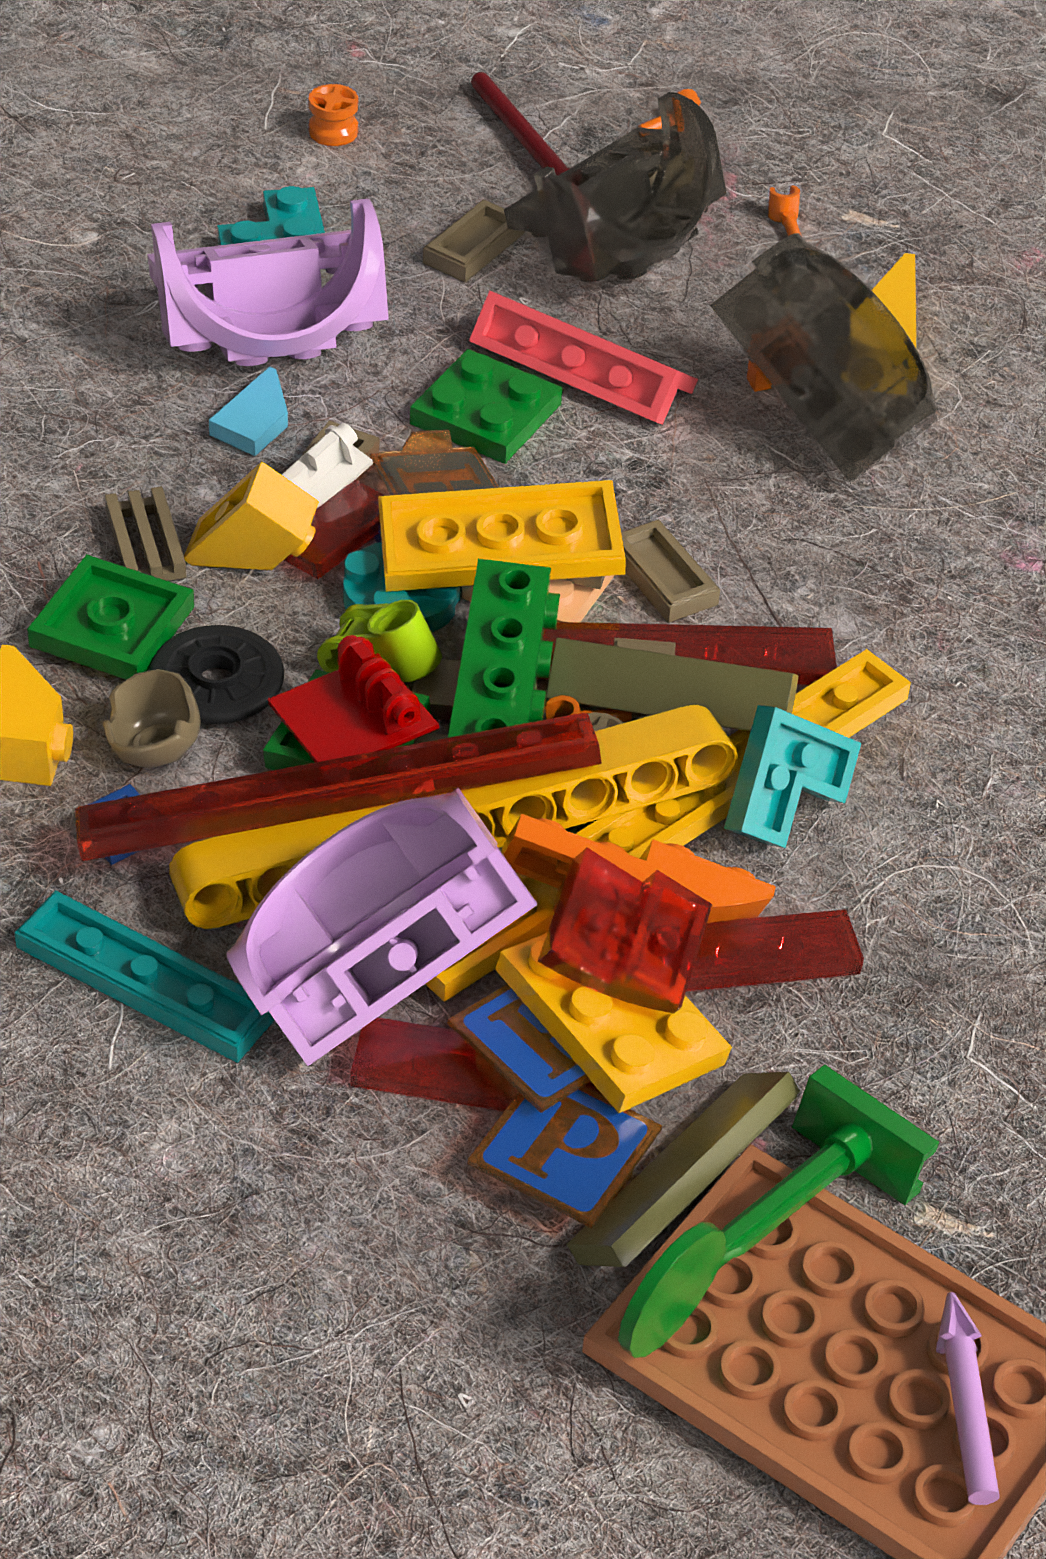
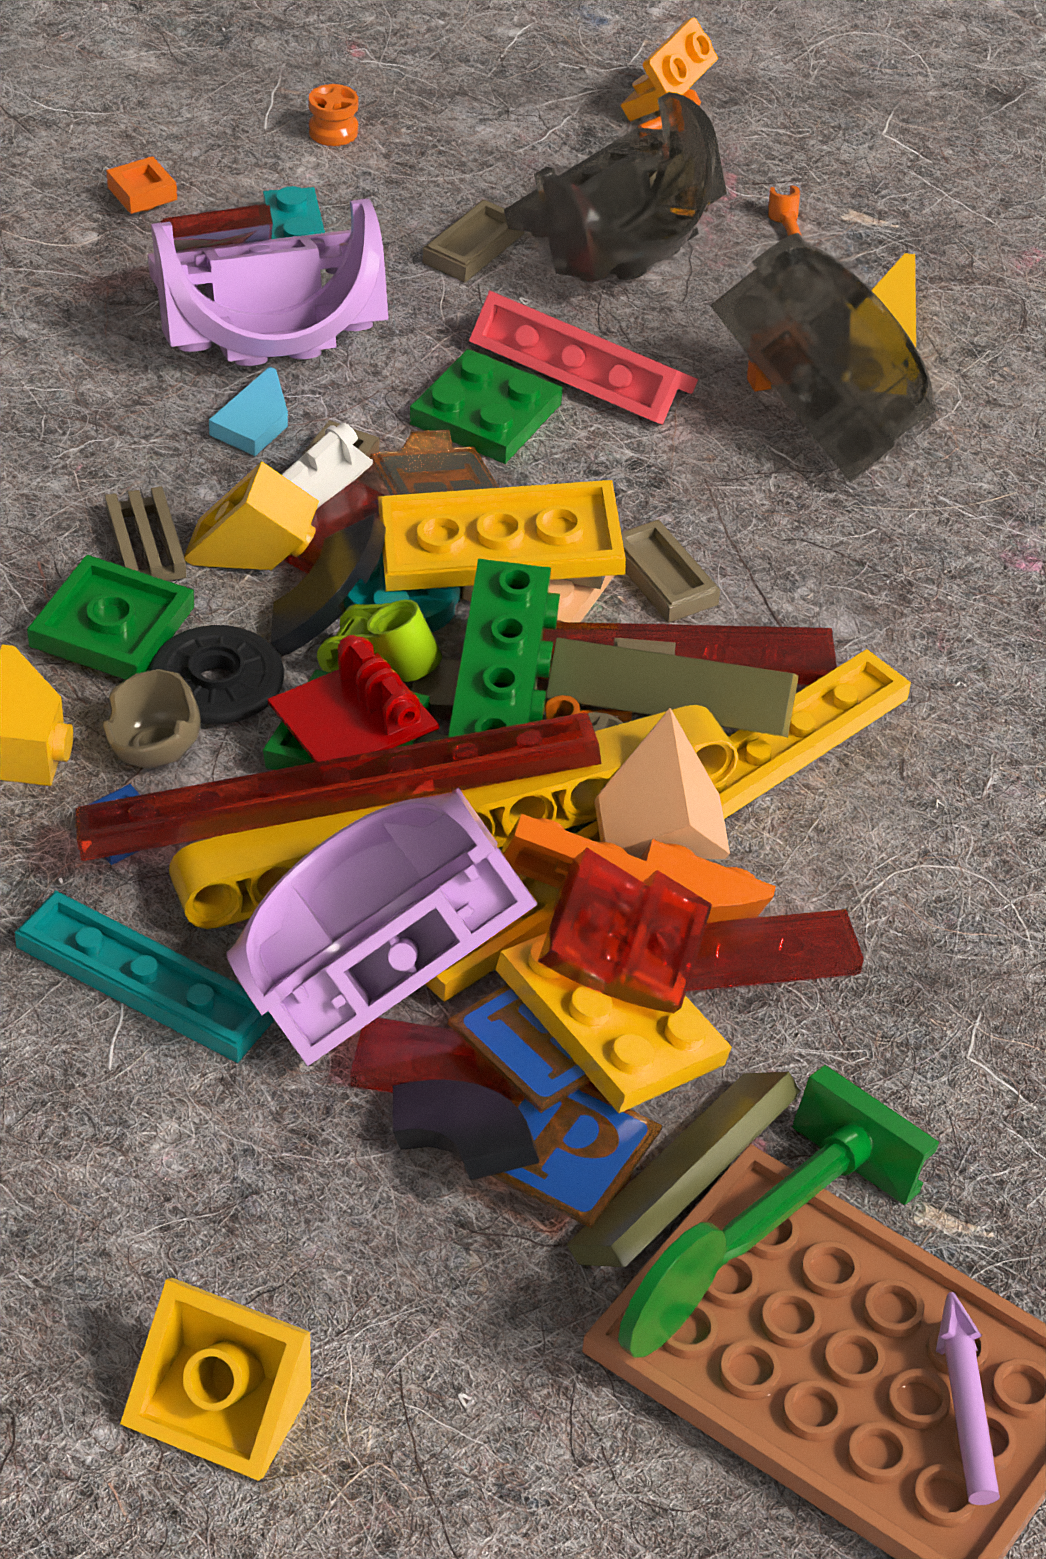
dark red piece [471,72,598,215] -> none
plate [724,705,862,848] -> none
none -> orange plate [106,156,177,214]
none -> yellow slope [120,1277,311,1481]
none -> clear red tile [160,204,273,251]
none -> black tile [271,514,386,656]
none -> black tile [393,1079,540,1180]
none -> light nougat slope [594,708,730,859]
none -> light orange bracket [620,17,718,122]

